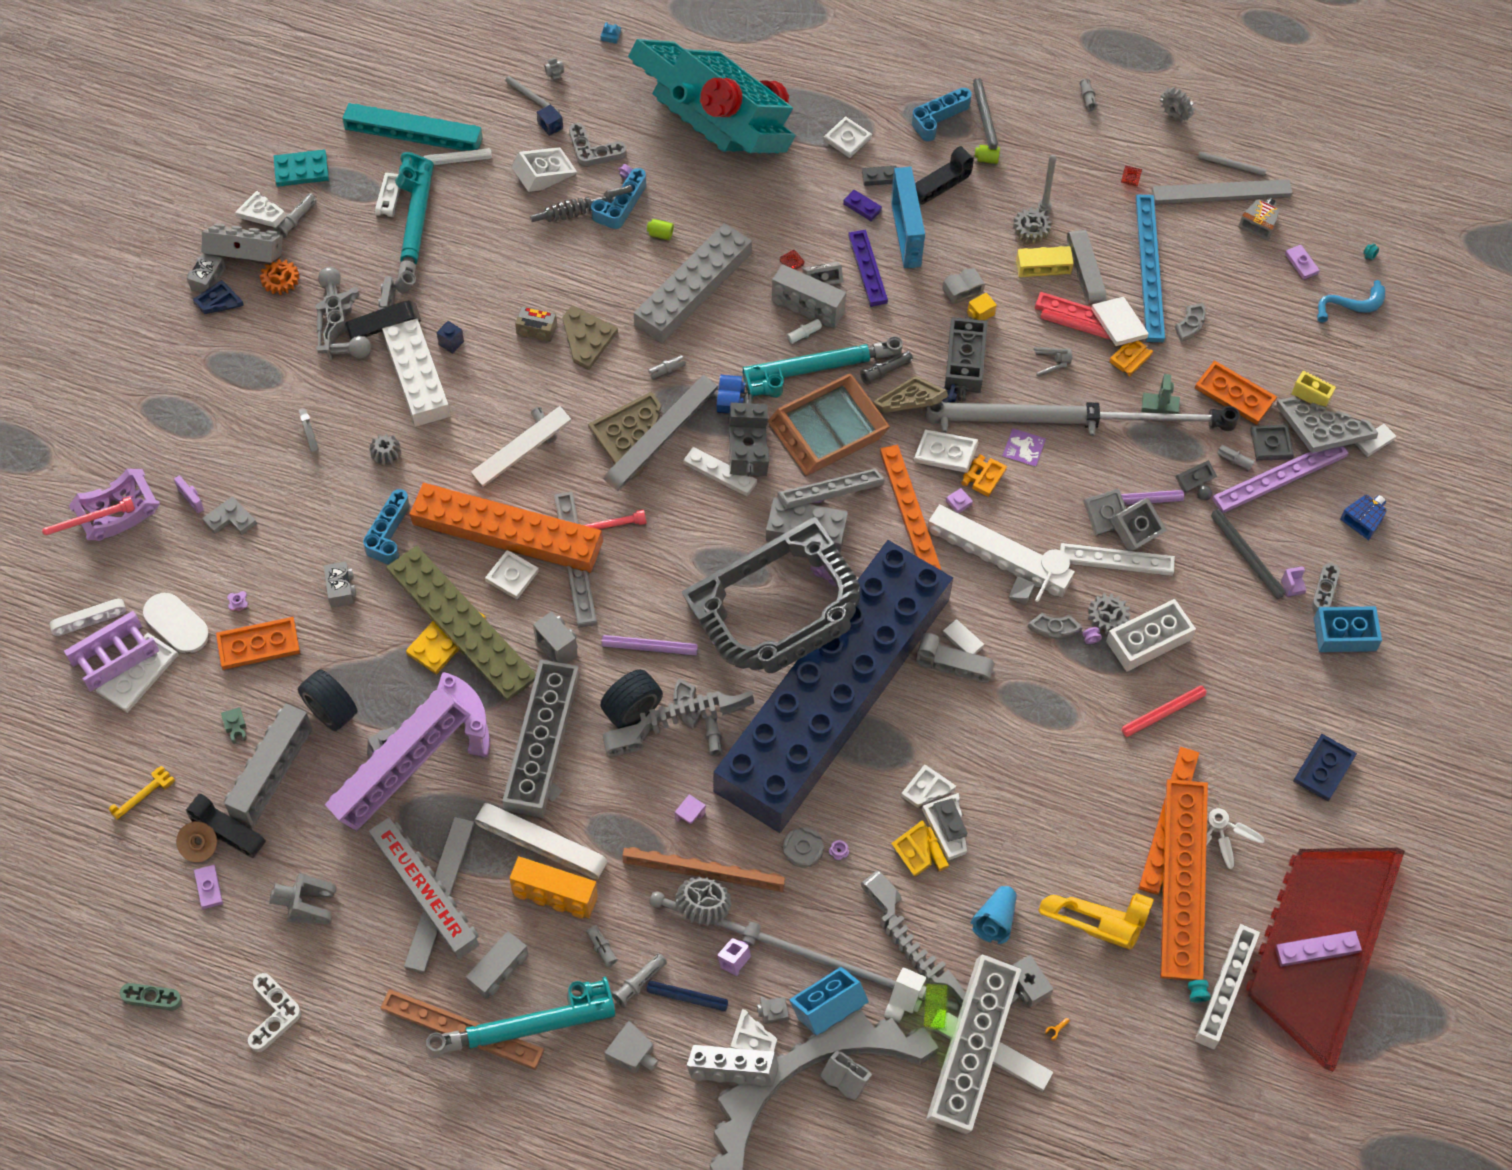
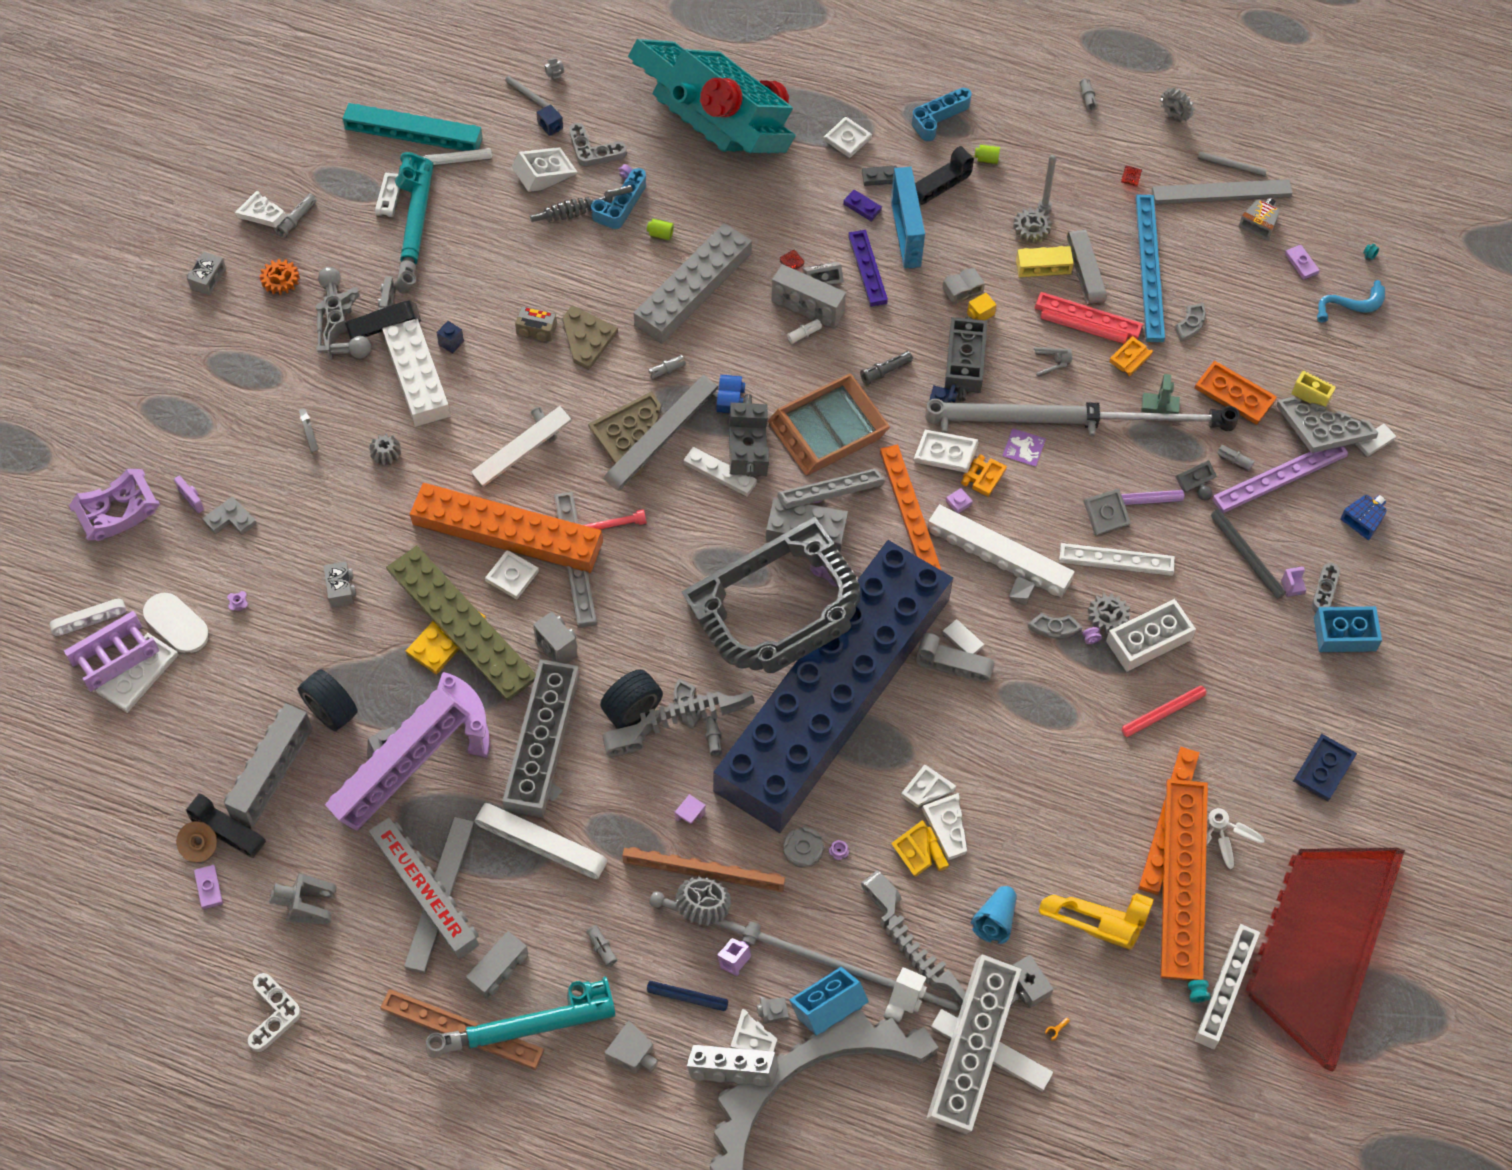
coral piece [42,496,135,535] -> none
yellow hinge [109,766,175,820] -> none
sand green beam [120,983,182,1011] -> none
dark blue wing [193,280,244,314] -> none
light grey brick [201,223,283,262] -> none
orange plate [216,617,301,670] -> none
sand green plate [221,707,247,744] -> none
teal plate [273,149,329,187] -> none
dark azure beam [363,489,410,565] -> none
light orange brick [509,856,598,919] -> none
dark azure tile [600,22,621,44] -> none
lavender axle [602,635,698,655] -> none
light grey pin [612,953,667,1007] -> none
teal piece [742,336,903,399] -> none
light grey brick [820,1051,872,1100] -> none
dark tan plate [873,376,948,413] -> none
clear neon green brick [924,984,949,1031] -> none
dark grey plate [933,798,968,842] -> none
dark grey axle [973,78,998,150] -> none
white piece [1035,549,1070,602] -> none
white tile [1091,297,1149,346] -> none
light grey brick [1110,498,1167,551] -> none
dark grey tile [1250,425,1294,461] -> none
lavender plate [1275,931,1362,967] -> none

